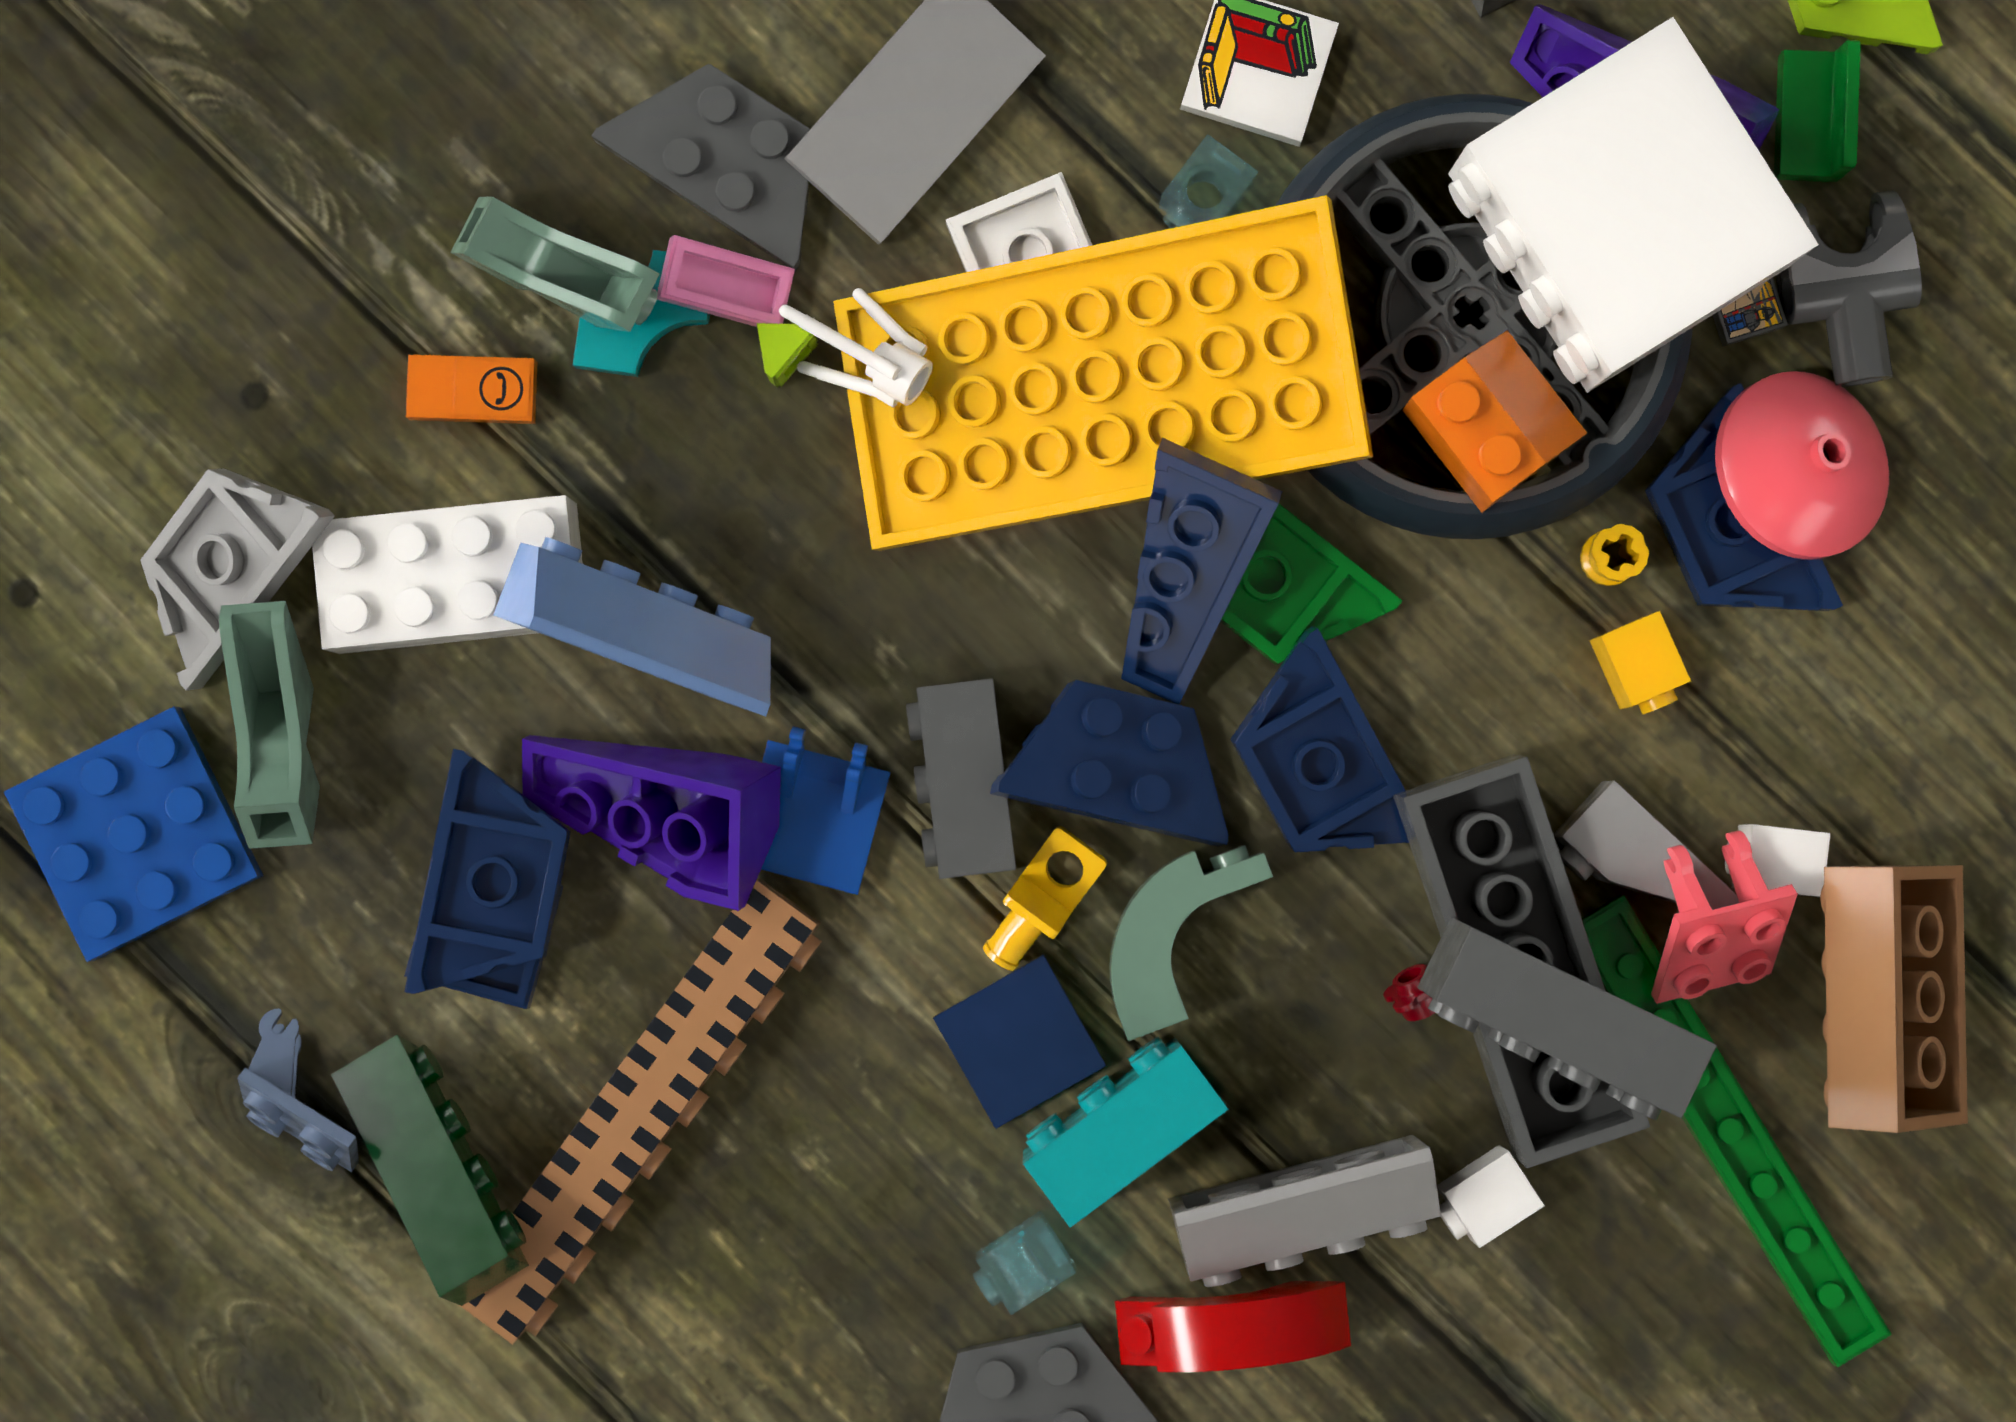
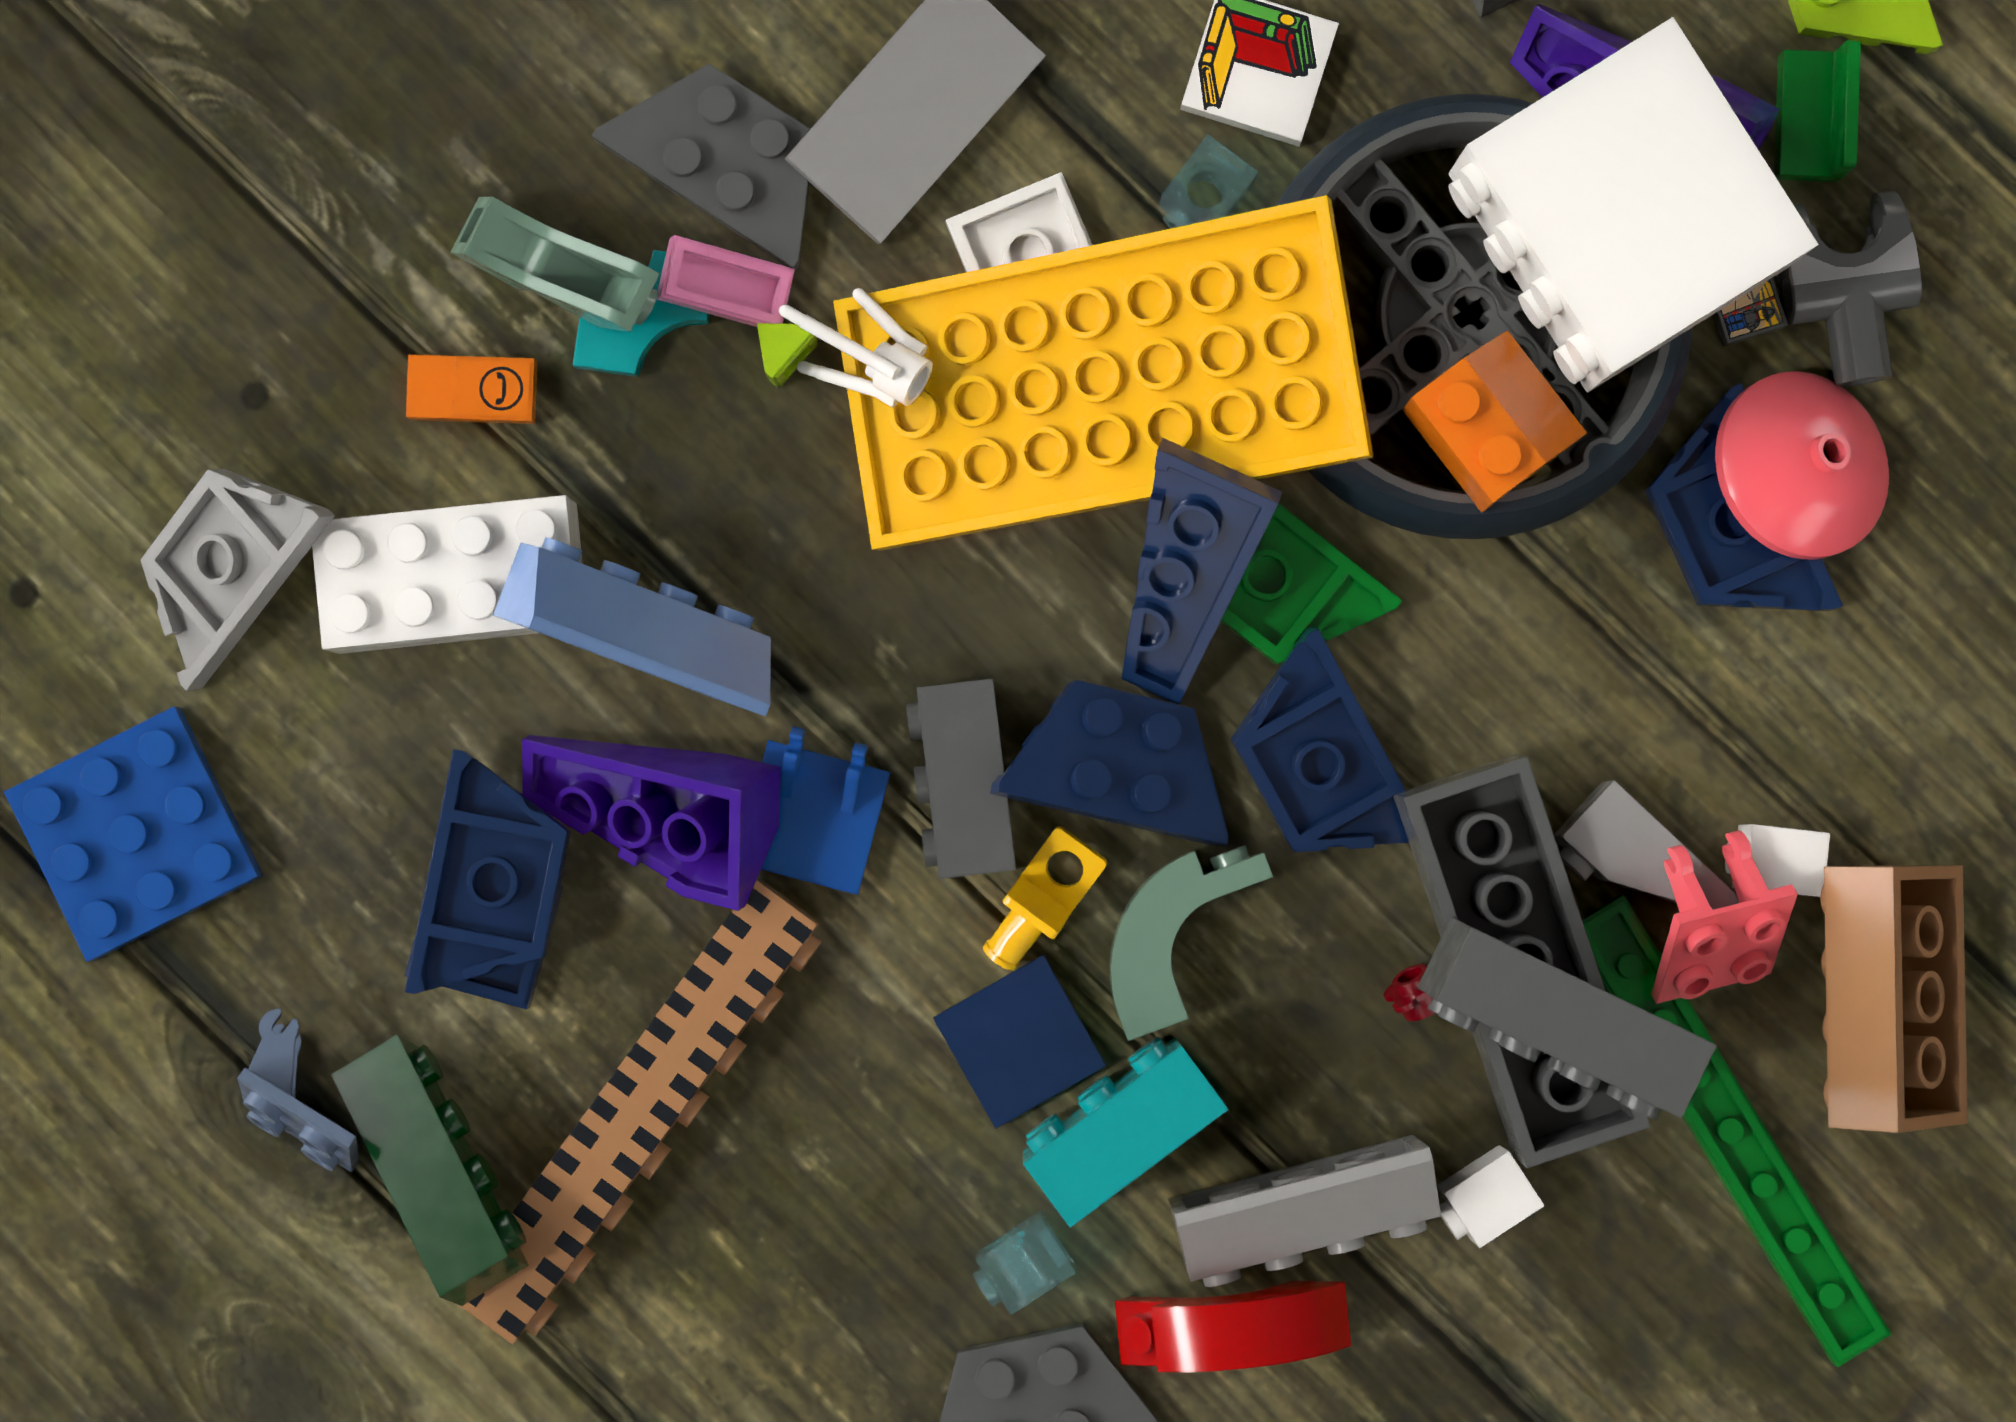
sand green arch [219,601,320,849] -> none
yellow bush [1580,524,1649,586] -> none
yellow brick [1589,611,1691,715] -> none

